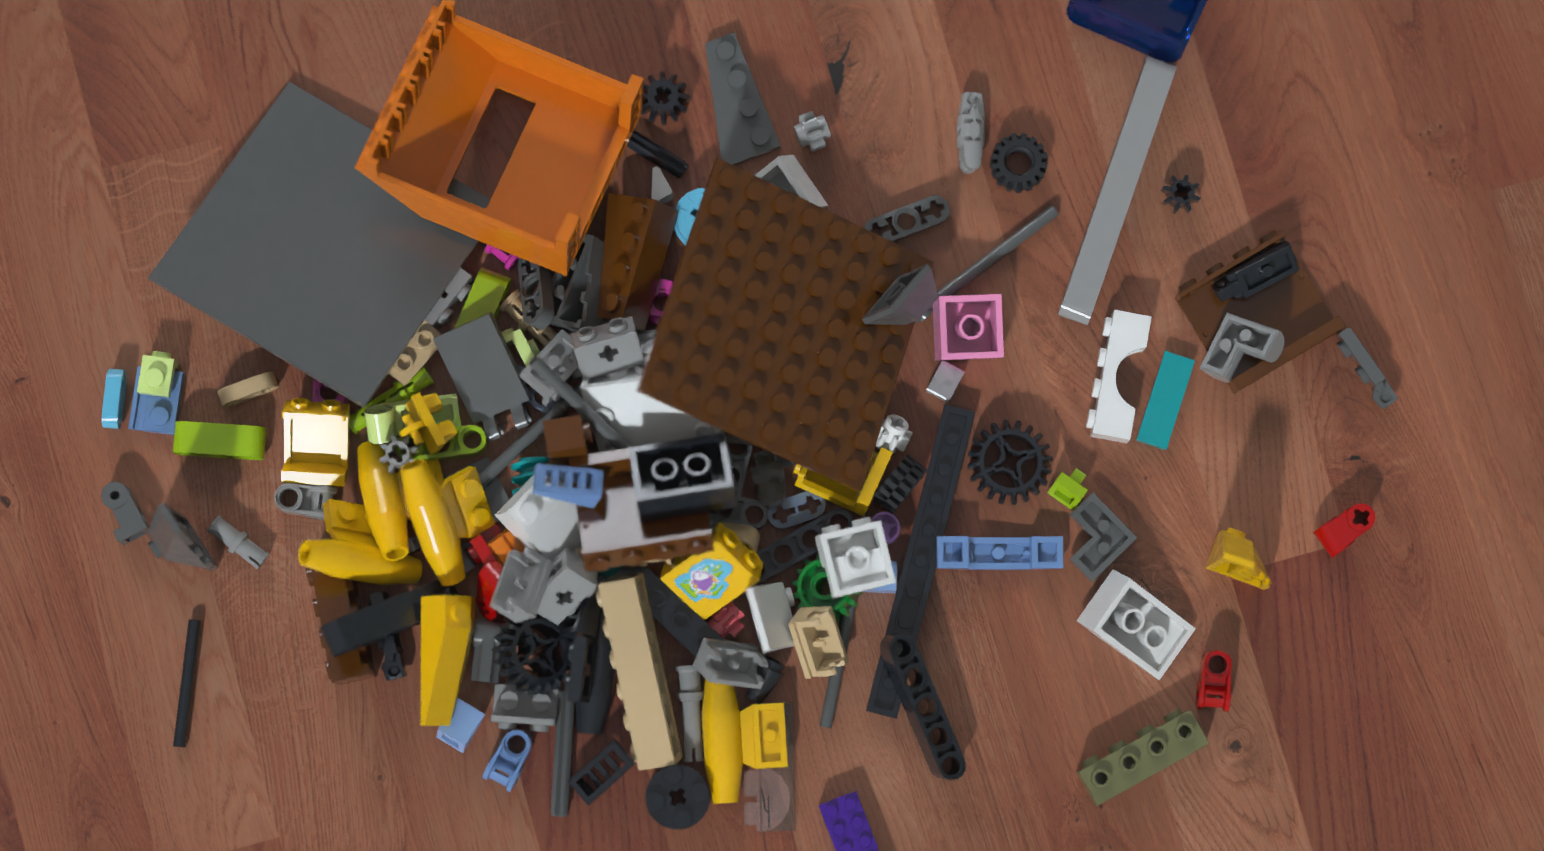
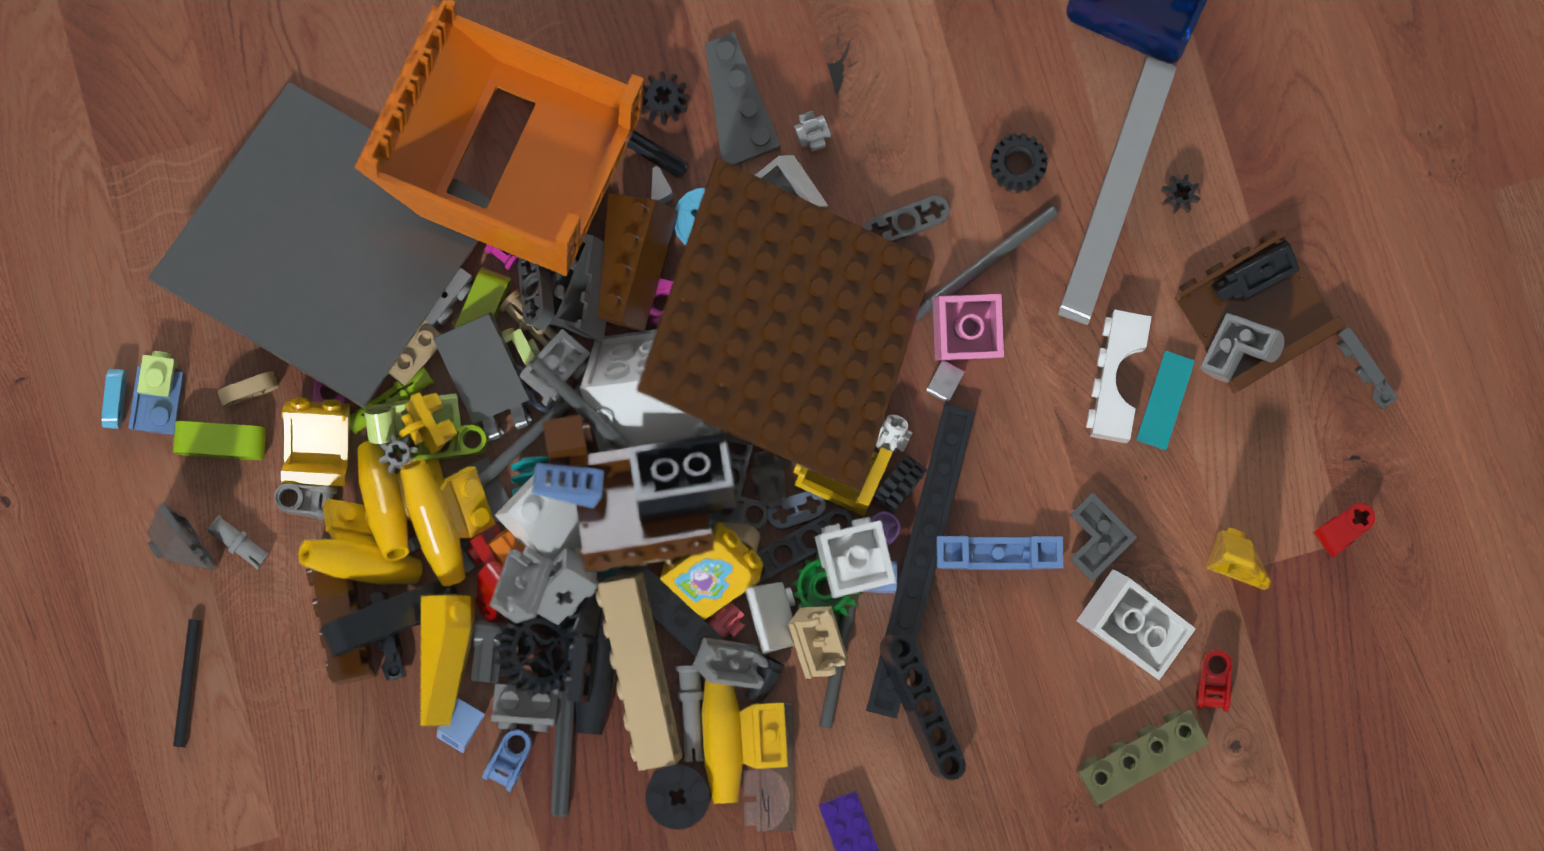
dark grey leg [101,482,150,545] -> none
black slope [567,739,636,806] -> none
light grey brick [570,316,645,381] -> none
dark grey slope [862,264,938,325] -> none
light grey hinge [957,92,985,175] -> none
black gear [967,420,1053,505] -> none
lime tile [1047,468,1088,511] -> none

